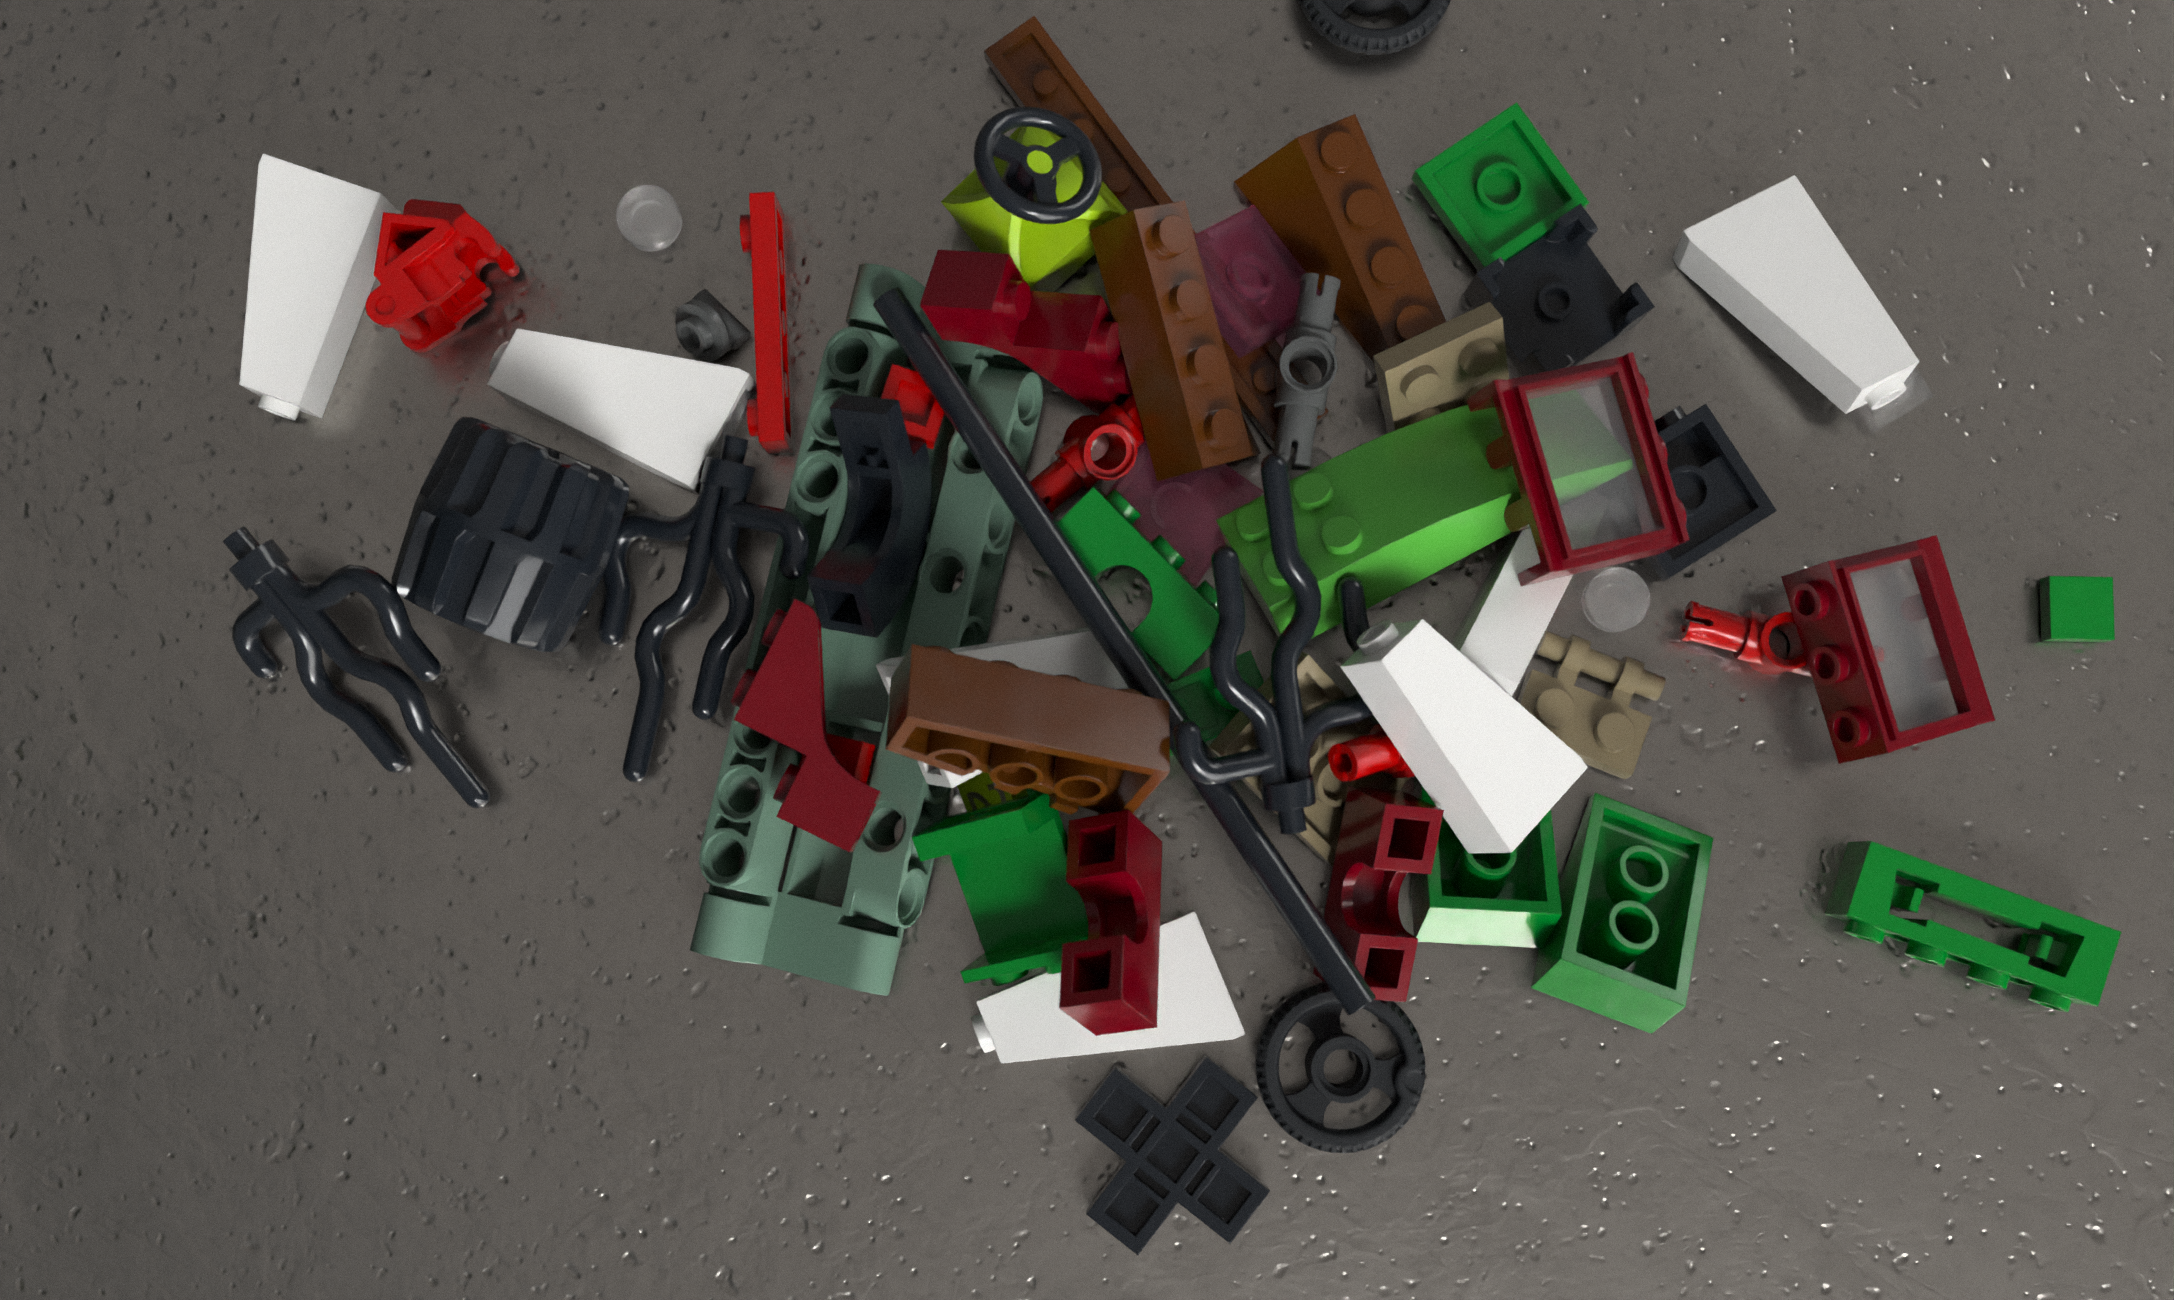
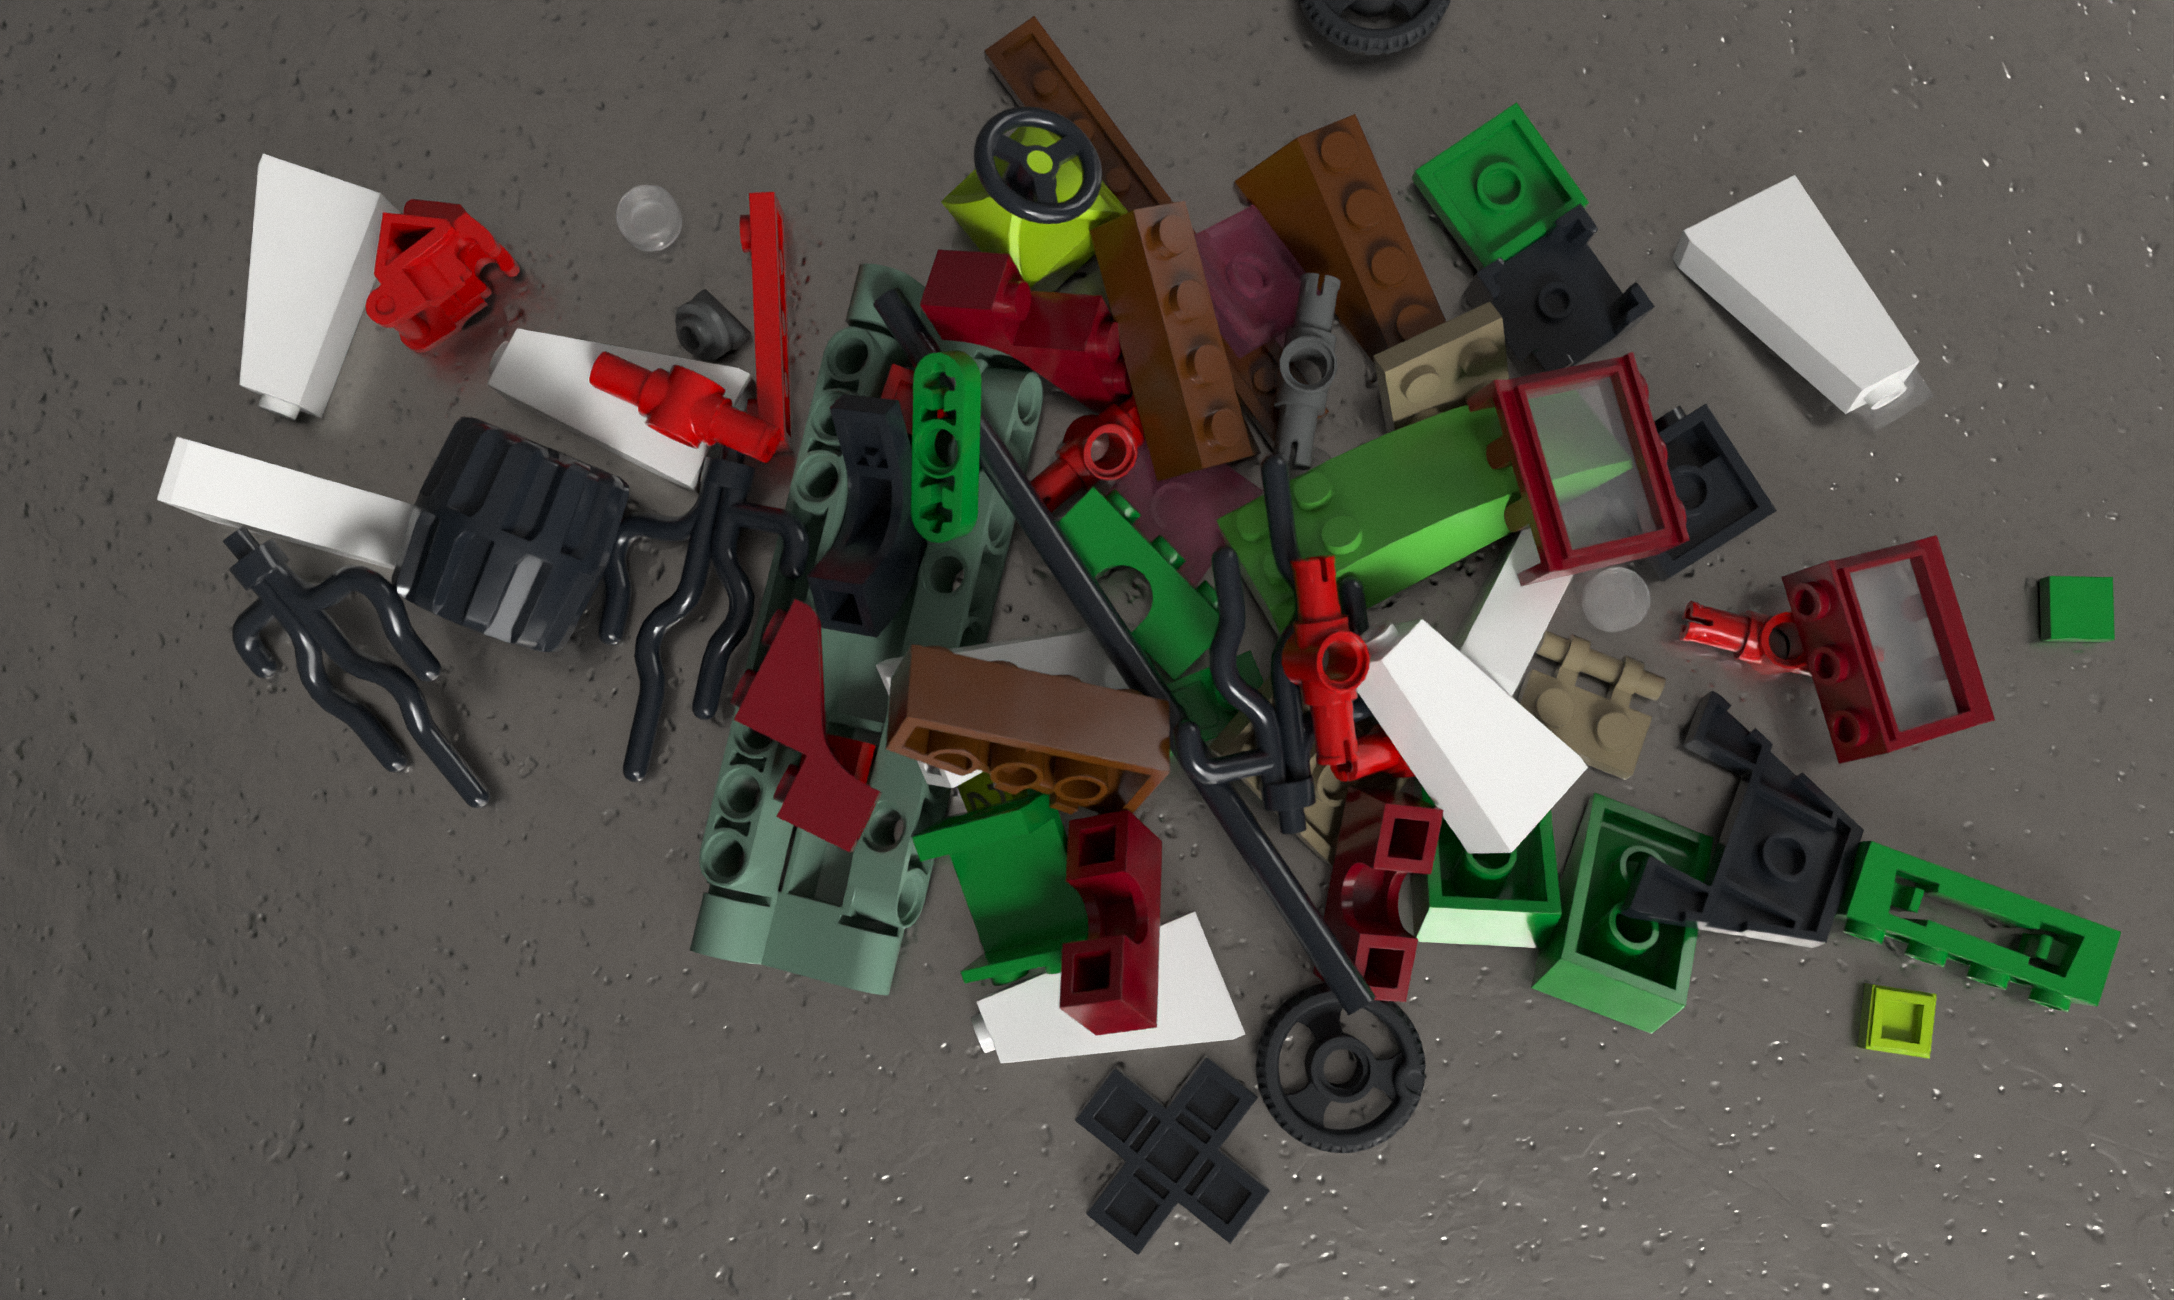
none -> white slope [157,437,414,569]
none -> red pin [589,351,781,463]
none -> green beam [911,350,982,543]
none -> red pin [1282,555,1370,765]
none -> black wing [1620,691,1864,948]
none -> lime tile [1857,983,1937,1059]

